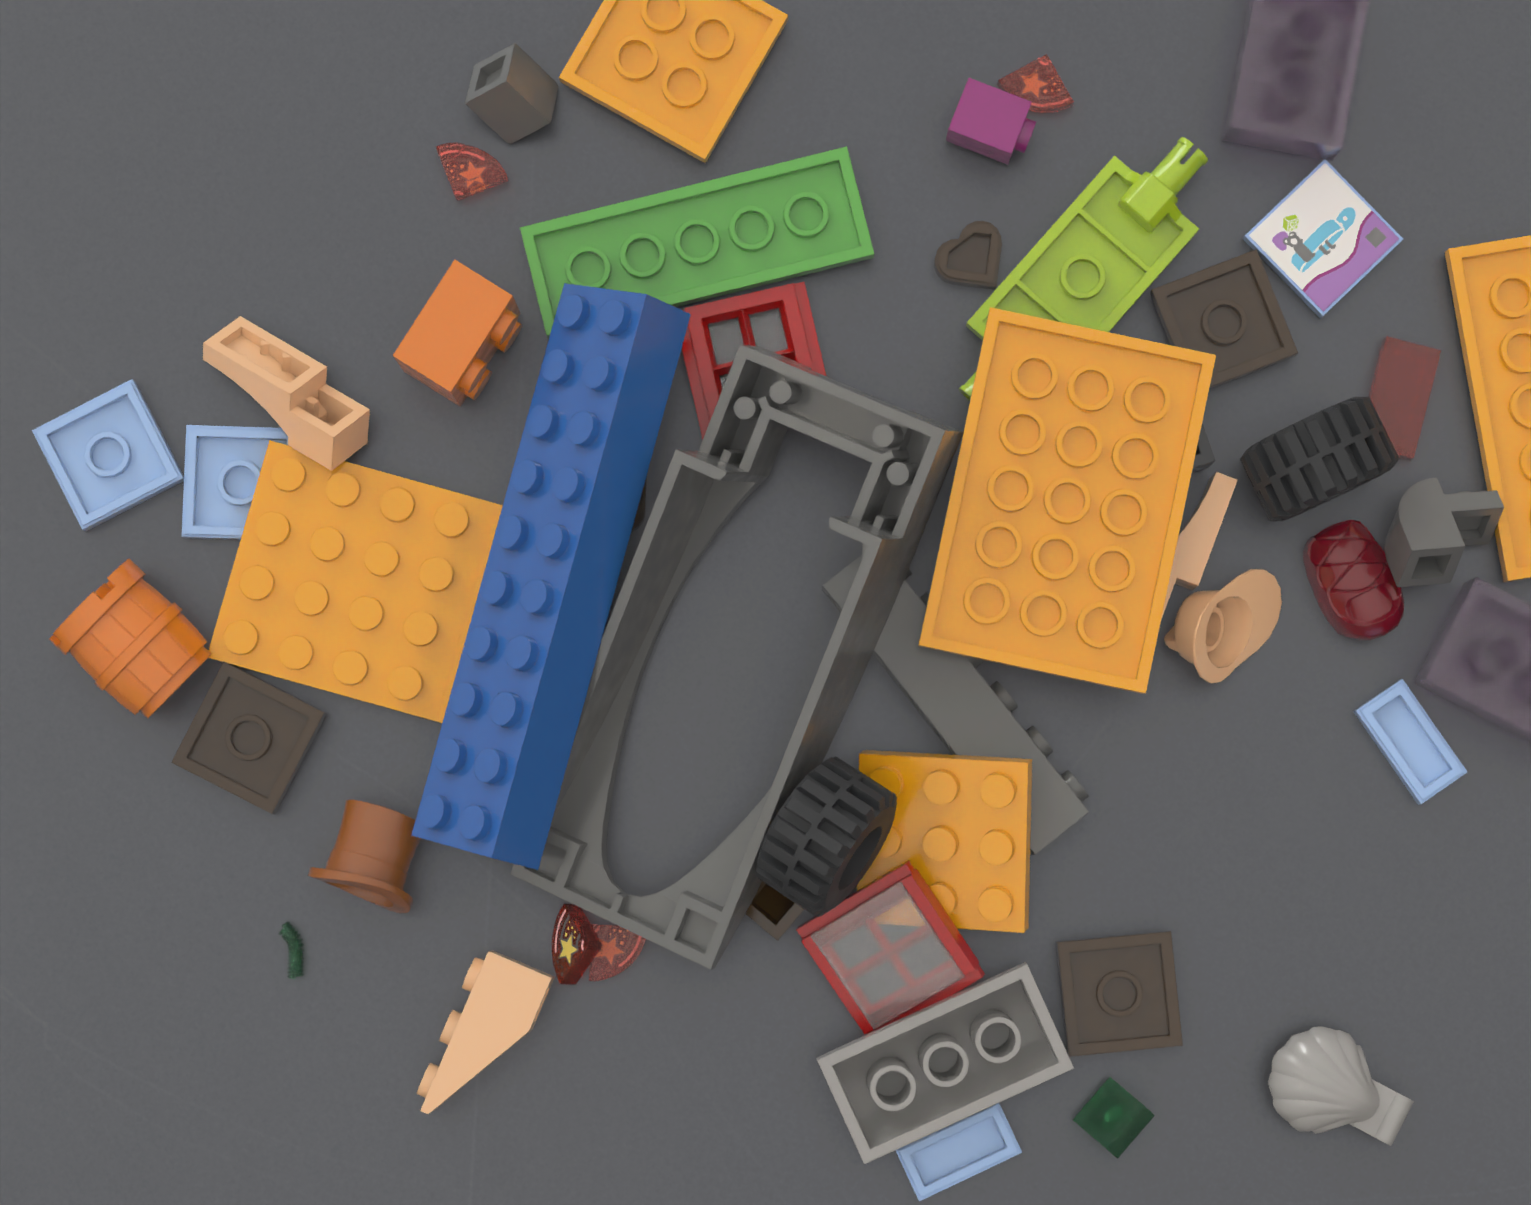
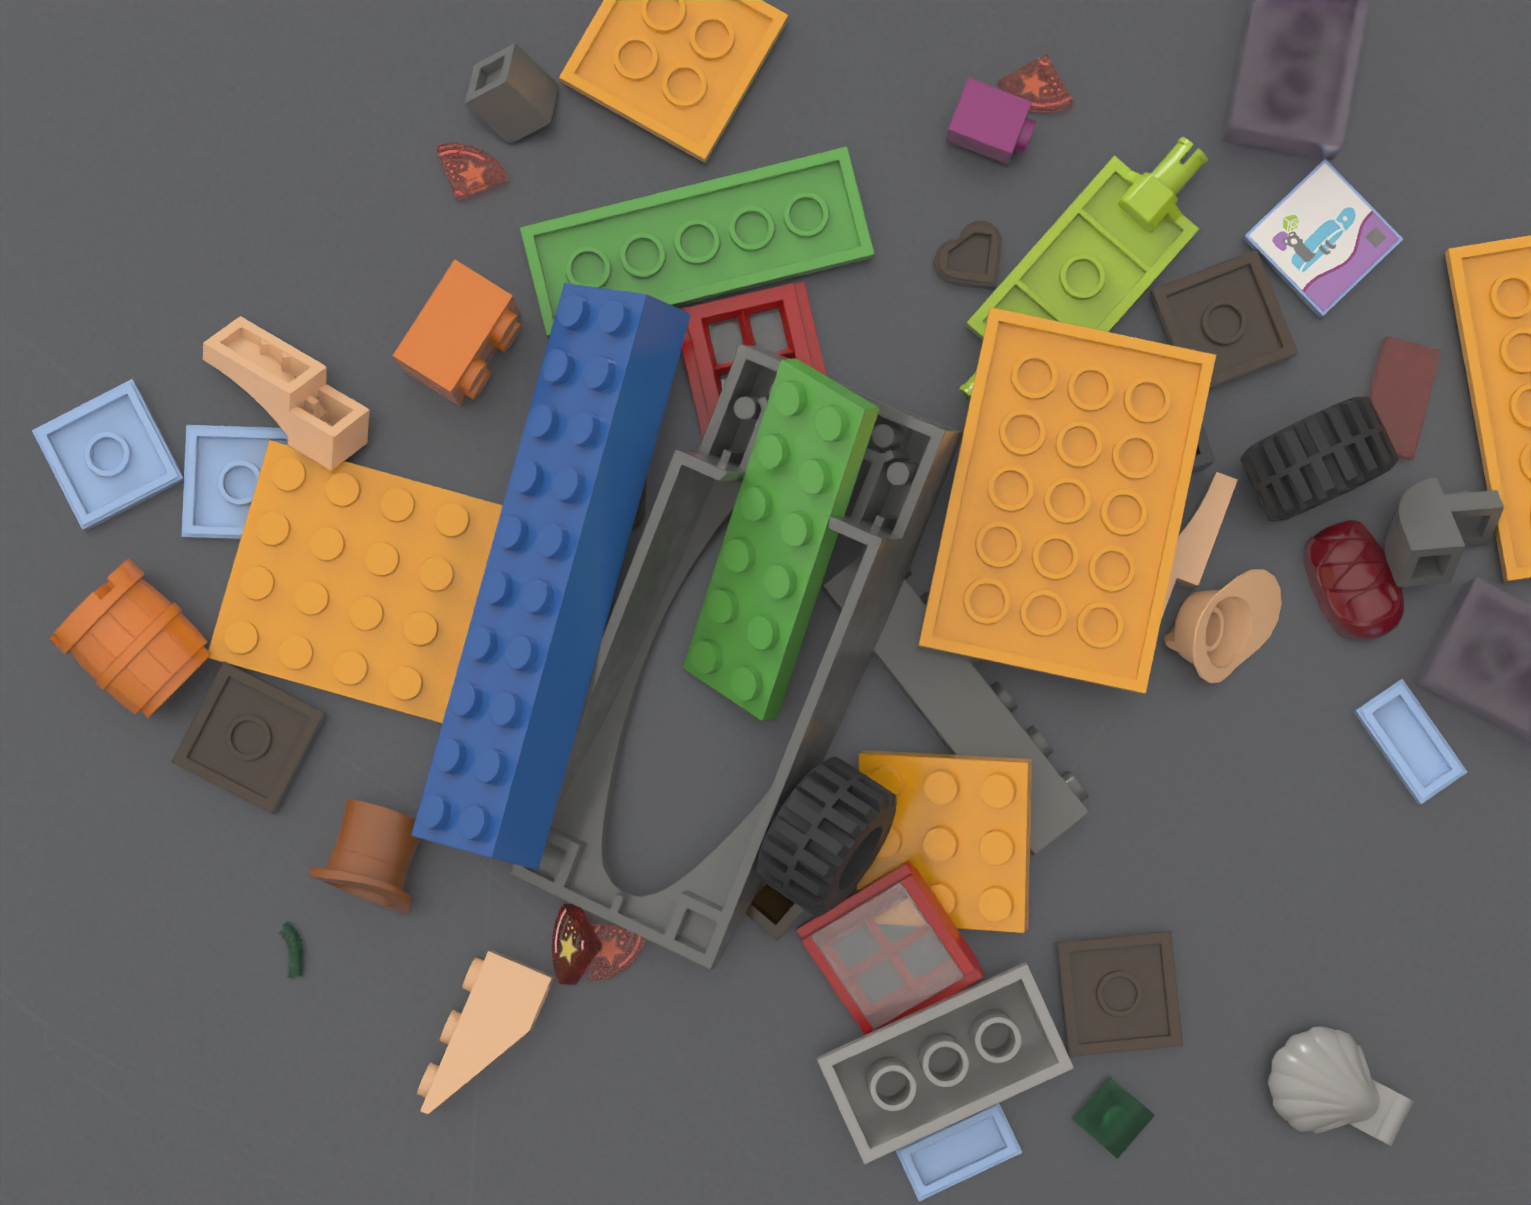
none -> bright green plate [683,359,880,721]

